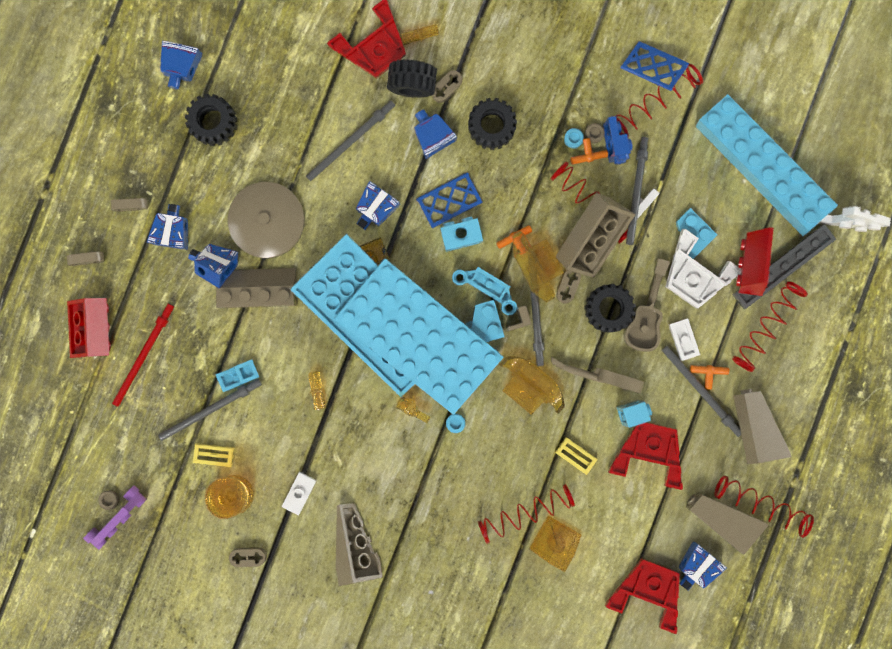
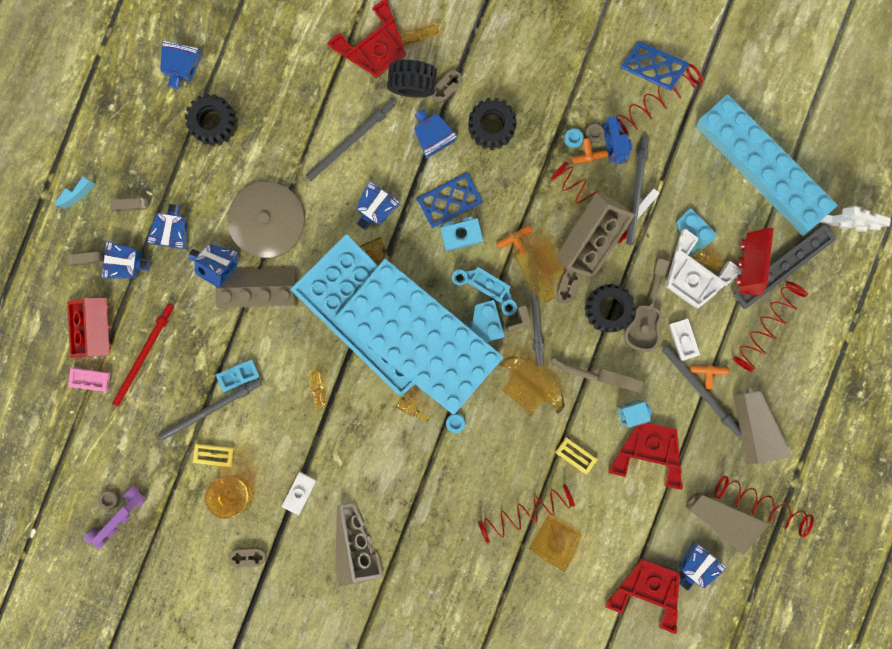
none -> medium azure slope [55,177,95,209]
none -> bright pink plate [68,368,111,392]
none -> blue torso [101,241,151,279]
none -> clear yellow pin [692,248,723,271]

